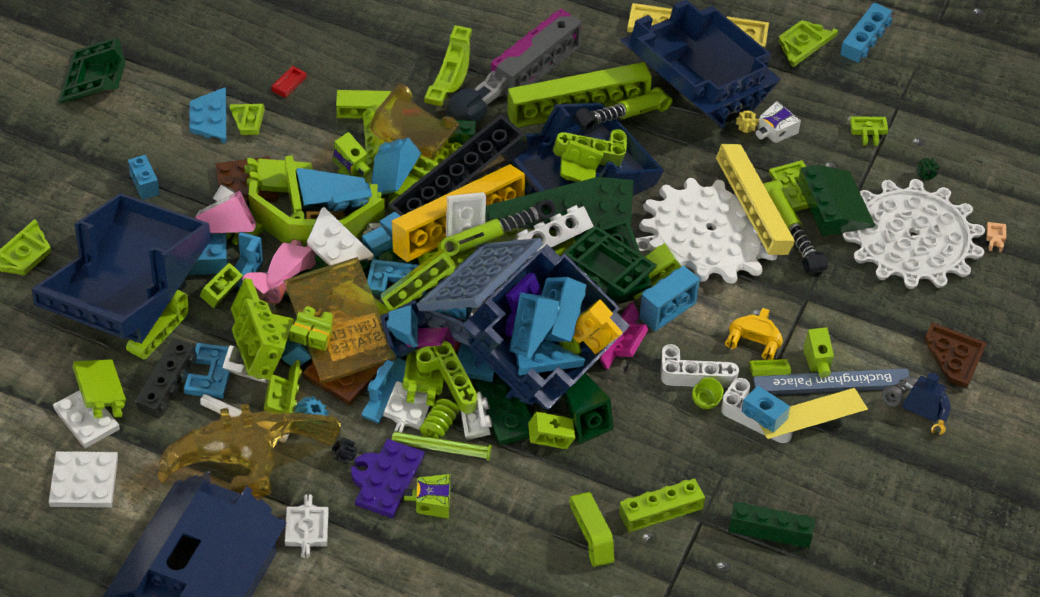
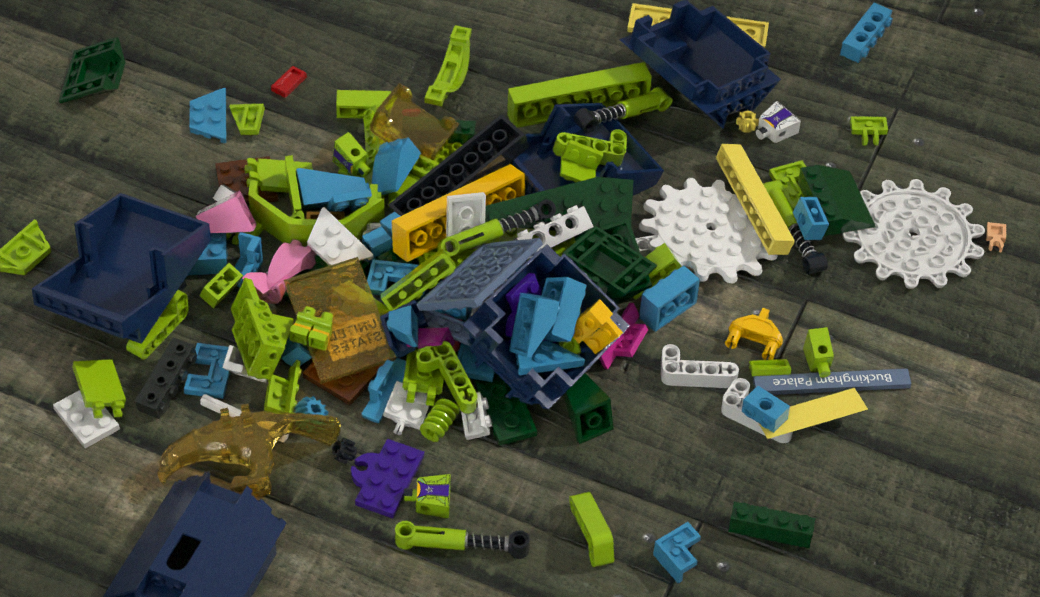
white plate [49,452,118,508] -> none
dark azure brick [128,155,160,200] -> none
white plate [285,494,329,558] -> none
lime axle [391,432,492,461] -> none
piece [446,8,582,123] -> none
lime brick [528,412,575,449] -> none
lime brick [619,479,705,533] -> none
lime hair [692,377,724,409] -> none
lime wing [778,20,838,67] -> none
dark blue torso [882,373,951,435] -> none
dark green gear [915,158,940,180] -> none
reddish brown plate [924,323,987,389] -> none
none -> piece [395,521,530,559]
none -> dark azure panel [653,522,701,583]
none -> dark azure brick [793,197,829,240]

